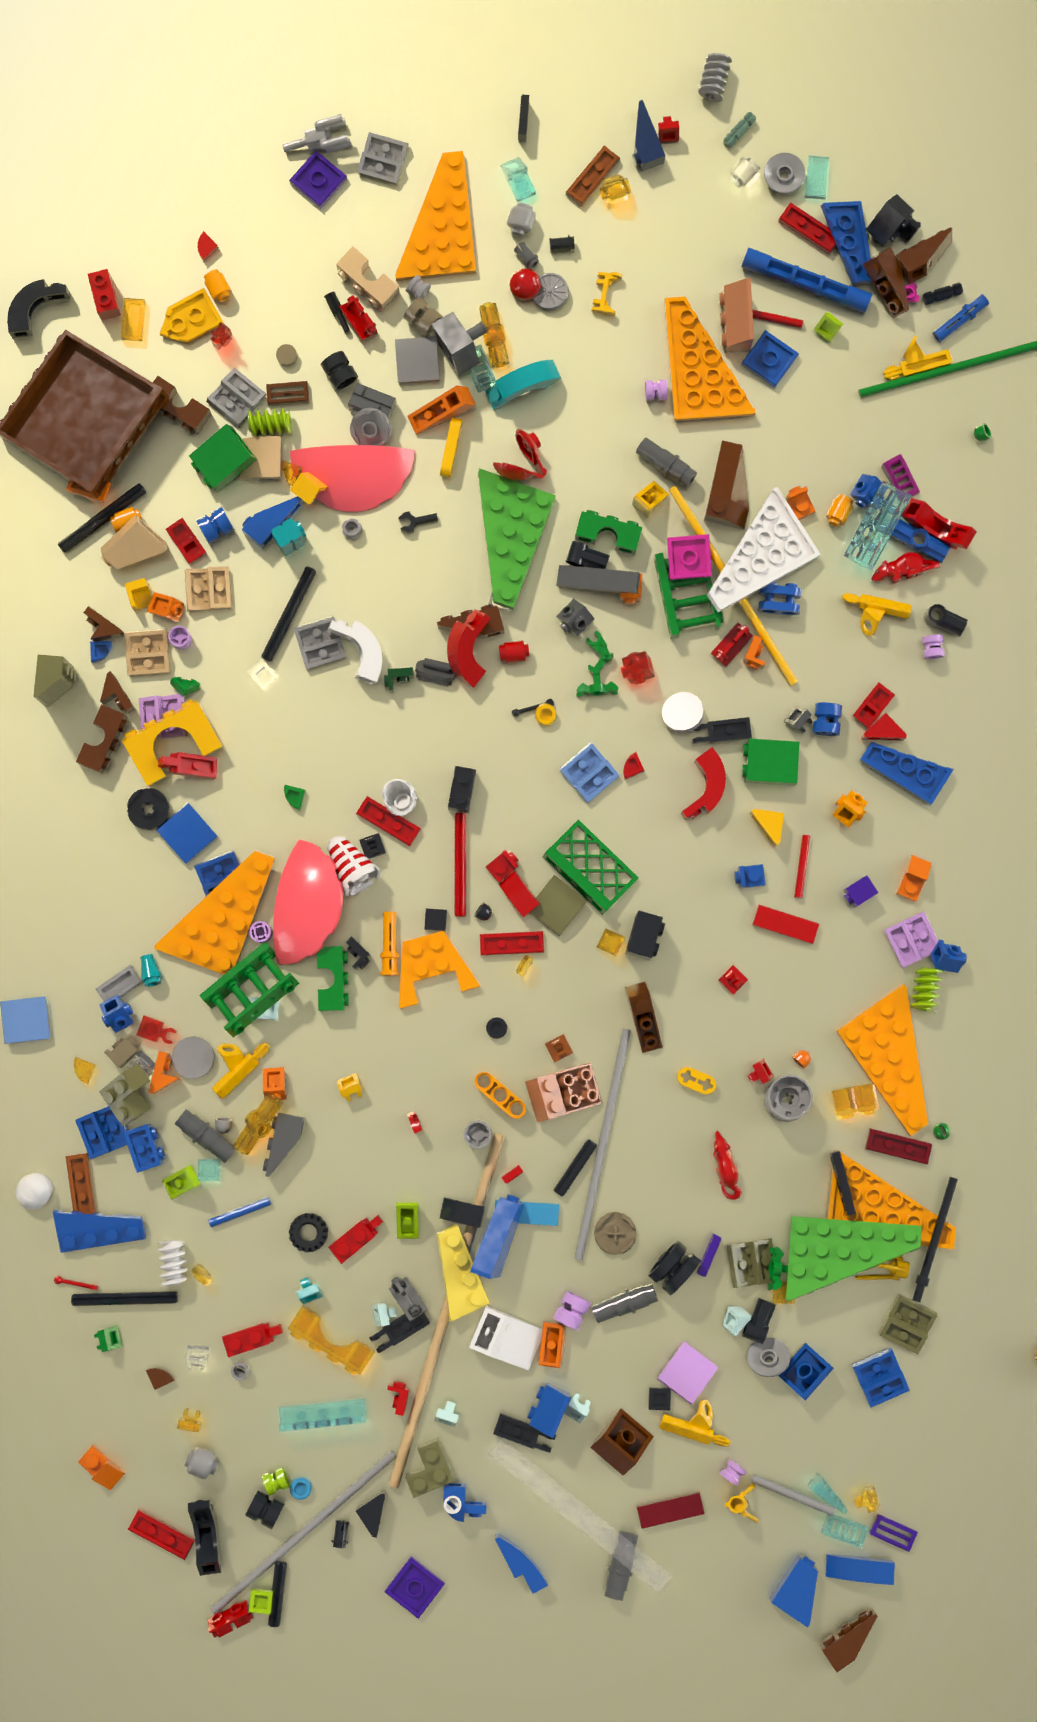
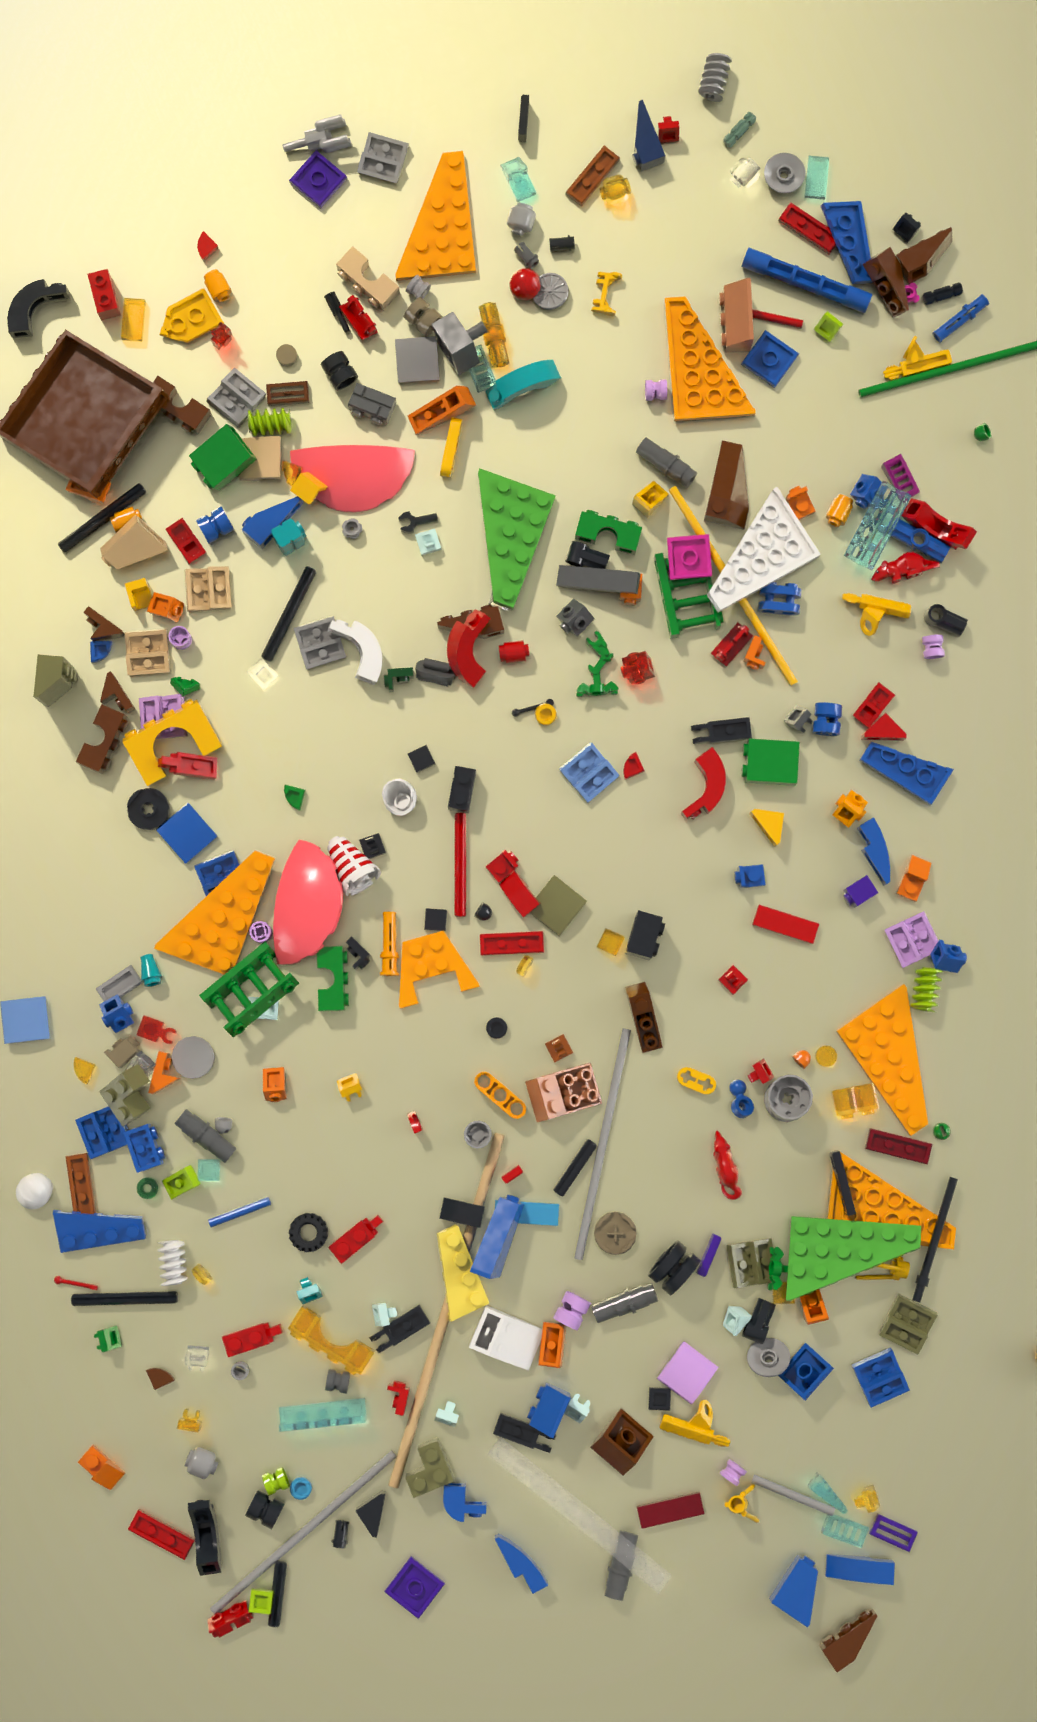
yellow piece [212,1042,270,1099] -> none
clear yellow piece [233,1093,283,1155] -> none
dark grey slope [263,1113,305,1177] -> none
light grey tile [350,407,392,446] -> none
red tile [356,796,421,847] -> none
dark grey hinge [389,1277,428,1322] -> none
lime slope [396,1203,419,1239] -> none
white hinge [443,1496,461,1514] -> none
red animal [493,429,547,480] -> none
green fence [542,819,639,915] -> none
tile [662,692,704,733] -> none
red bar [794,835,811,898] -> none
black brick [866,194,915,246] -> none
none -> clear green plate [137,1177,158,1199]
none -> dark grey wheel [325,1369,350,1394]
none -> black tile [408,745,435,773]
none -> light aqua tile [415,528,441,556]
none -> blue plate [729,1079,754,1118]
none -> orange slope [799,1289,829,1325]
none -> clear yellow tile [815,1045,837,1067]
none -> blue slope [857,817,890,886]

